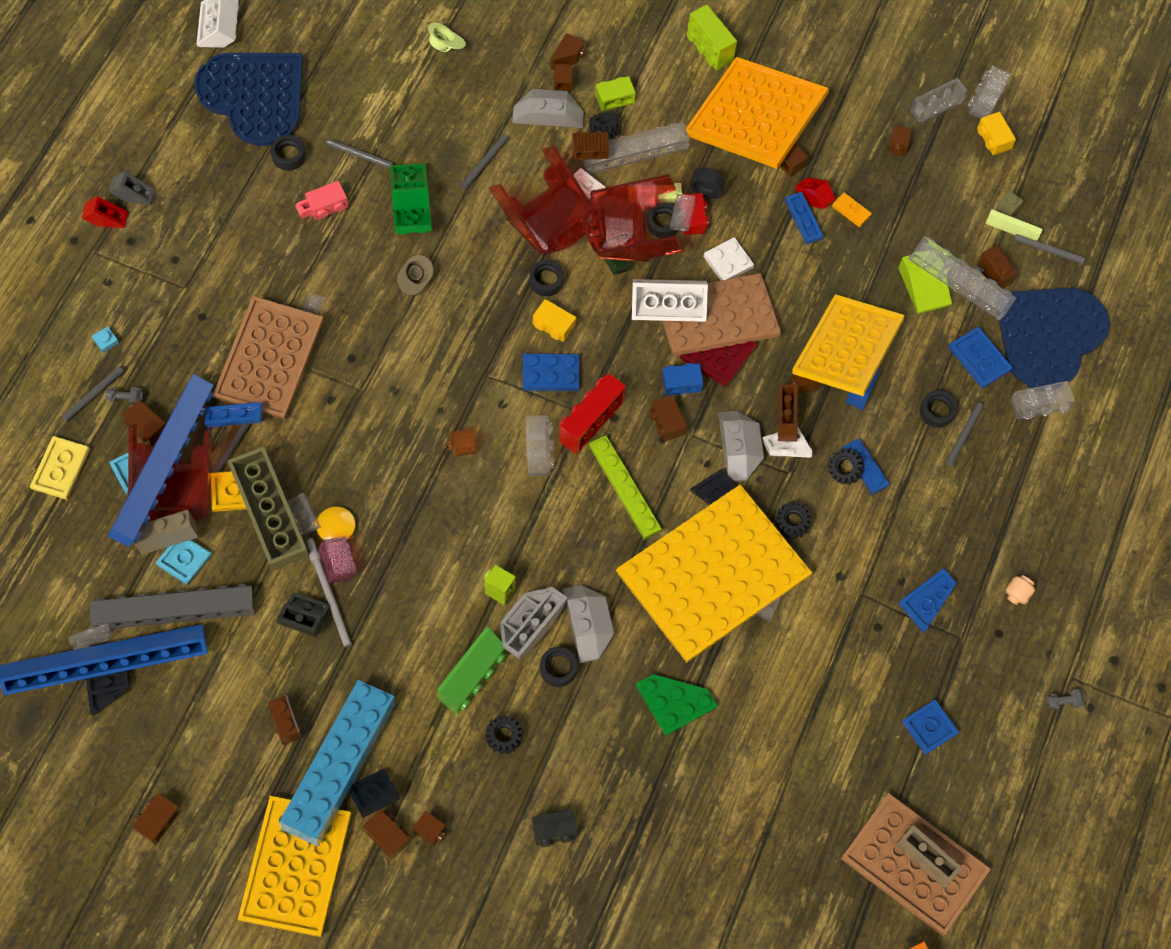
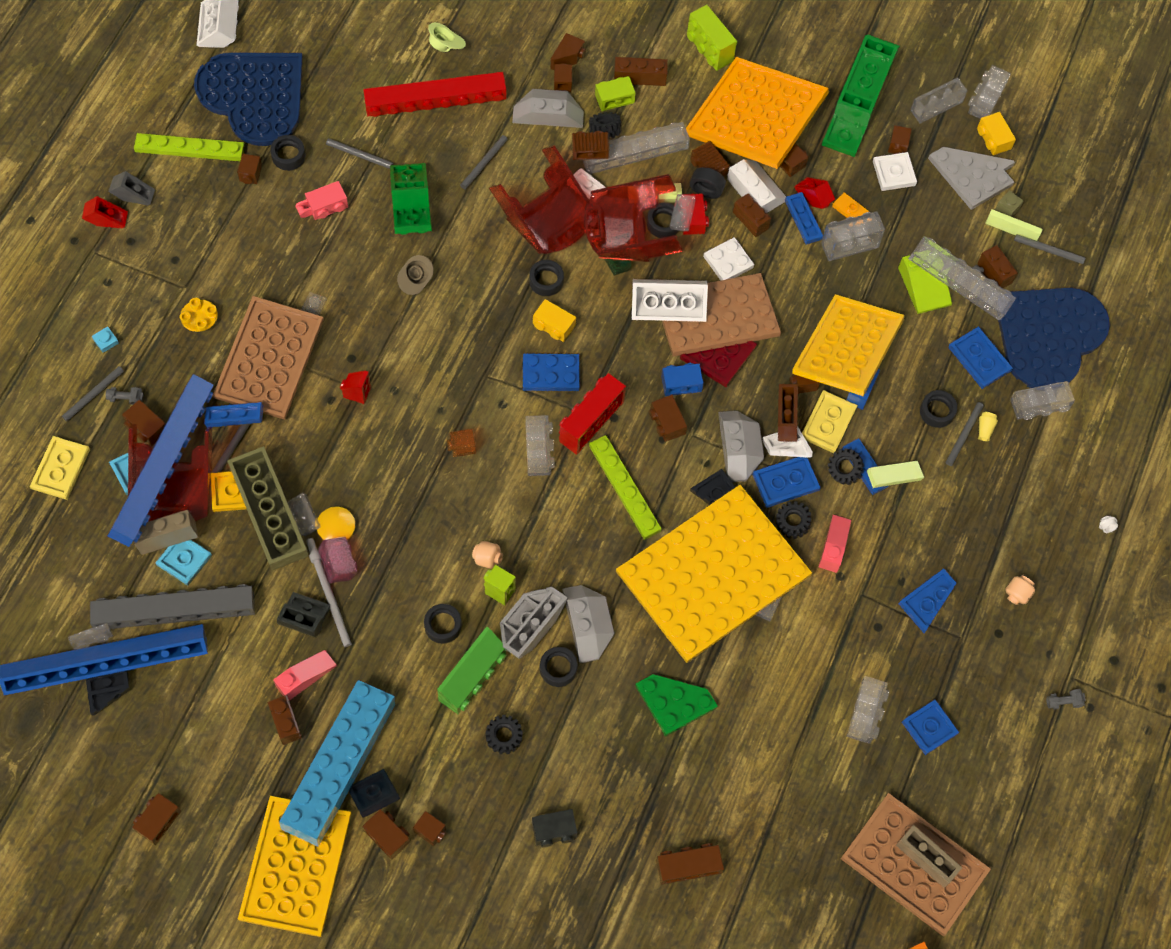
none -> lime plate [134,133,245,161]
none -> yellow dish [180,298,218,332]
none -> reddish brown brick [237,154,262,184]
none -> coral slope [273,650,337,701]
none -> red slope [340,371,371,404]
none -> red brick [363,72,506,117]
none -> black tyre [424,604,462,644]
none -> light nougat head [472,541,503,569]
none -> reddish brown brick [614,57,668,86]
none -> reddish brown brick [656,843,724,885]
none -> reddish brown brick [690,141,730,177]
none -> white slope [727,159,786,213]
none -> reddish brown brick [733,193,772,237]
none -> blue plate [752,457,820,508]
none -> light yellow tile [802,390,857,453]
none -> coral slope [818,515,851,573]
none -> clear brick [821,211,885,261]
none -> green bracket [822,34,900,157]
none -> clear brick [846,676,889,744]
none -> yellowish green tile [867,461,924,488]
none -> white plate [873,152,917,191]
none -> light grey wing [928,147,1015,210]
none -> light yellow cone [978,412,998,441]
none -> white plate [1099,516,1118,533]

